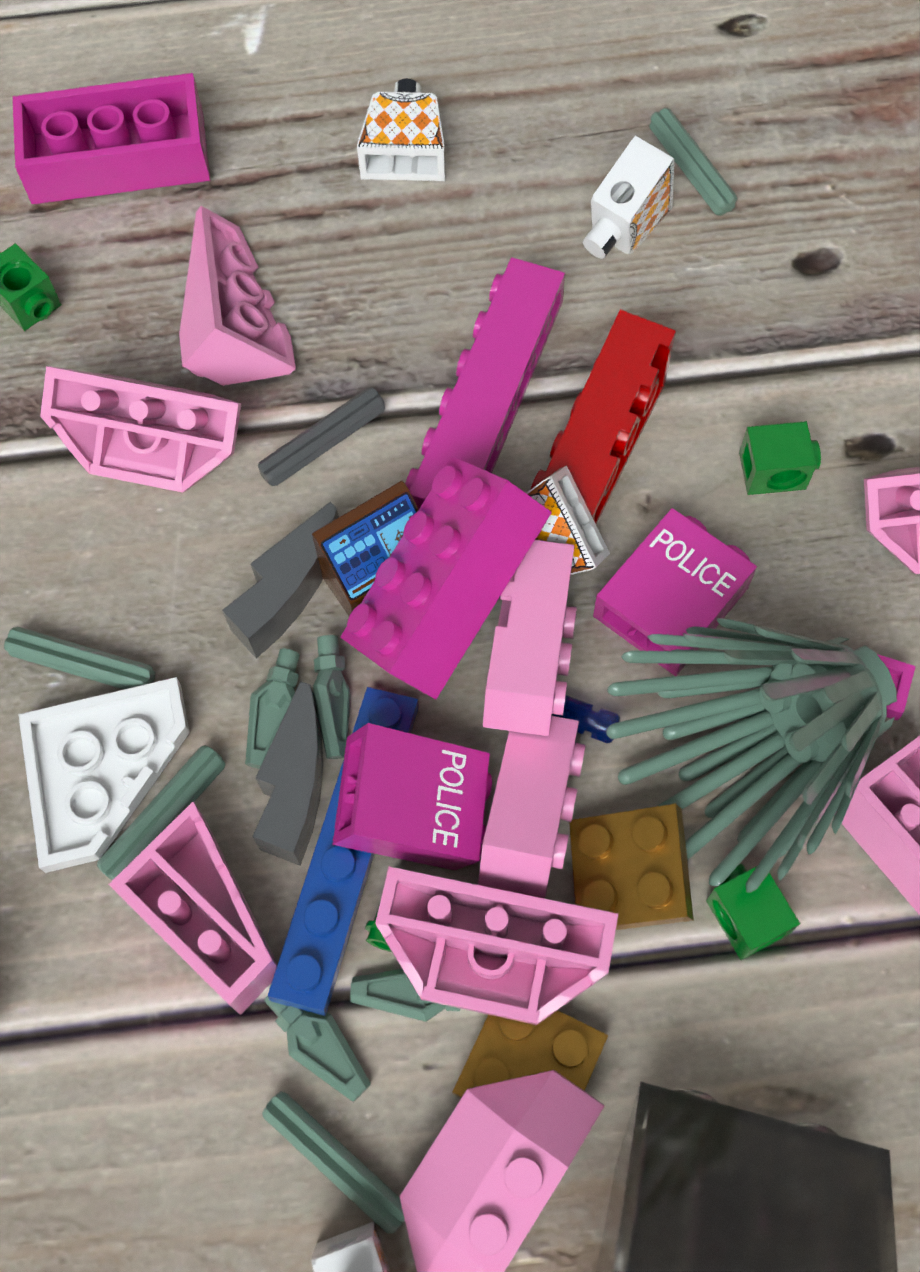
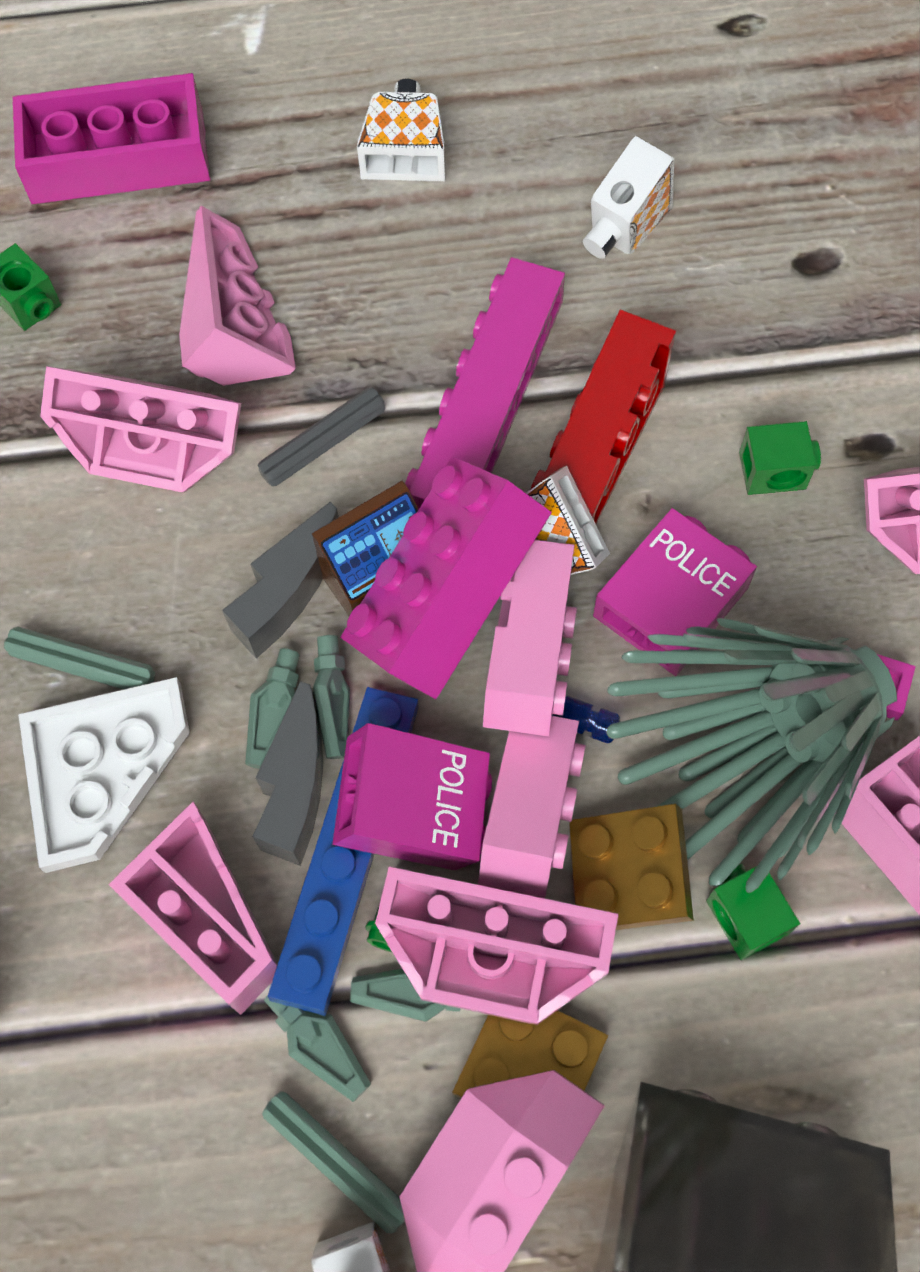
sand green axle [97,745,225,880] -> none
sand green axle [649,108,737,216] -> none

